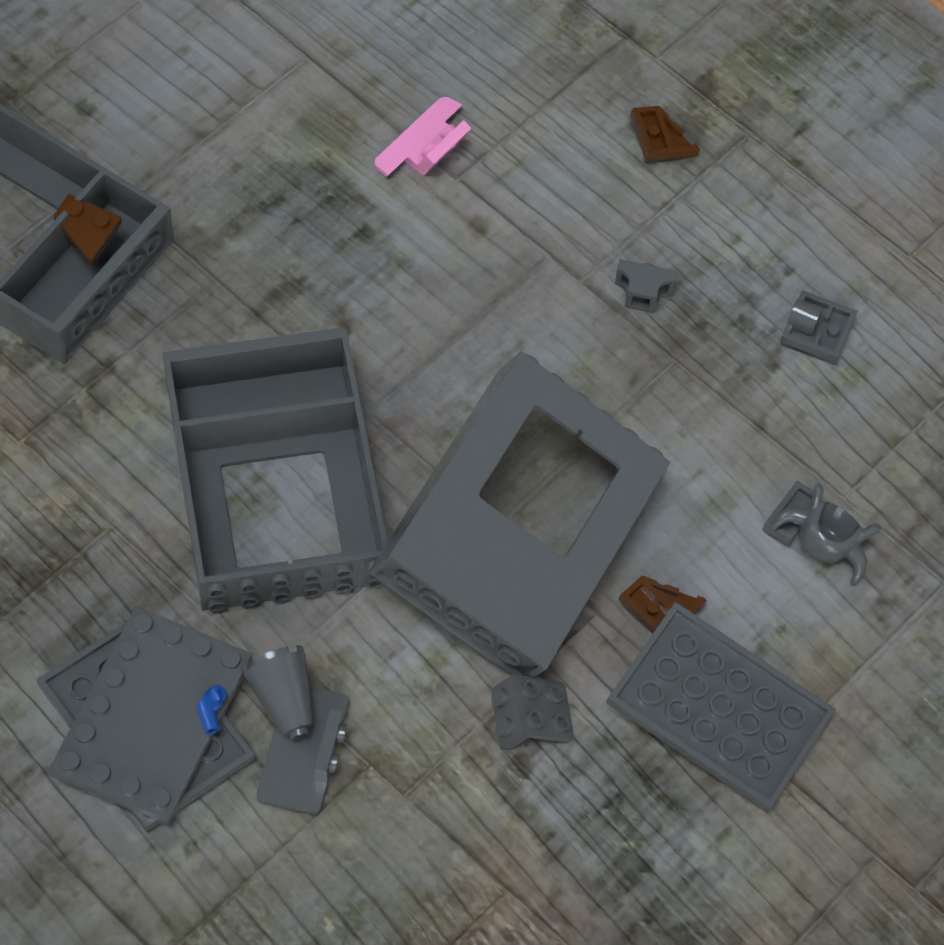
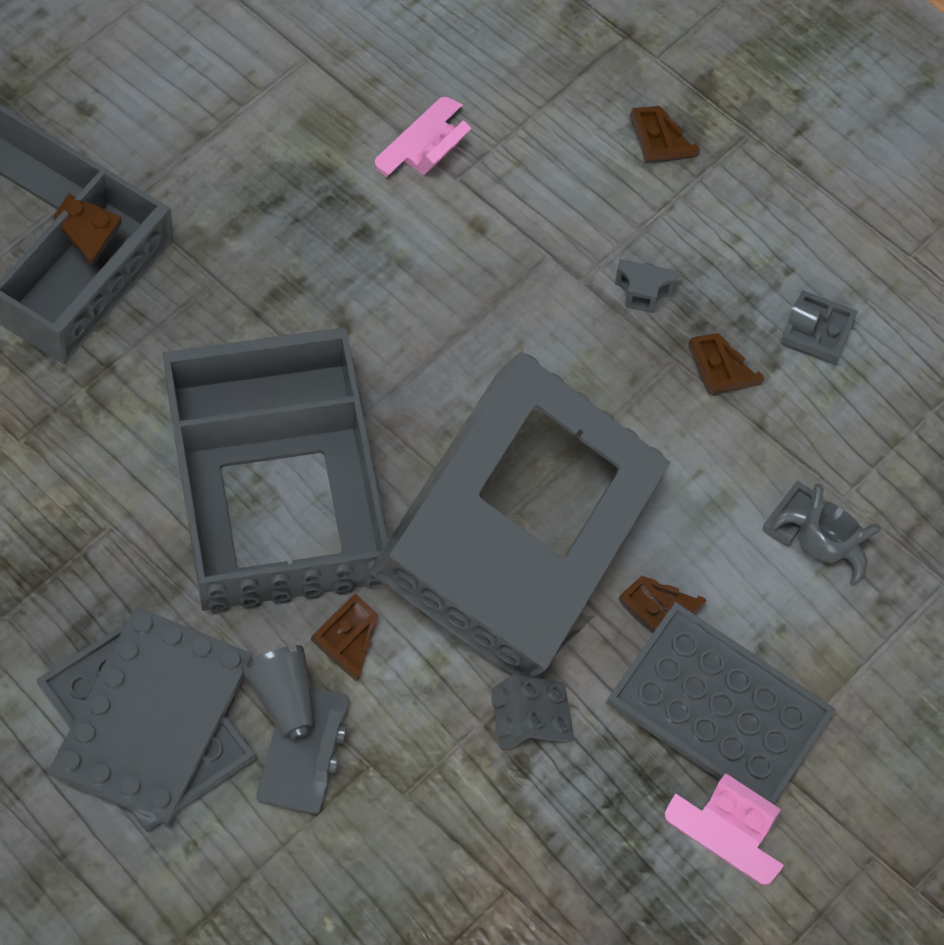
blue arm [197,685,227,735] -> none
none -> reddish brown wing [311,593,378,681]
none -> bright pink plate [665,773,784,886]
none -> reddish brown wing [688,333,764,394]

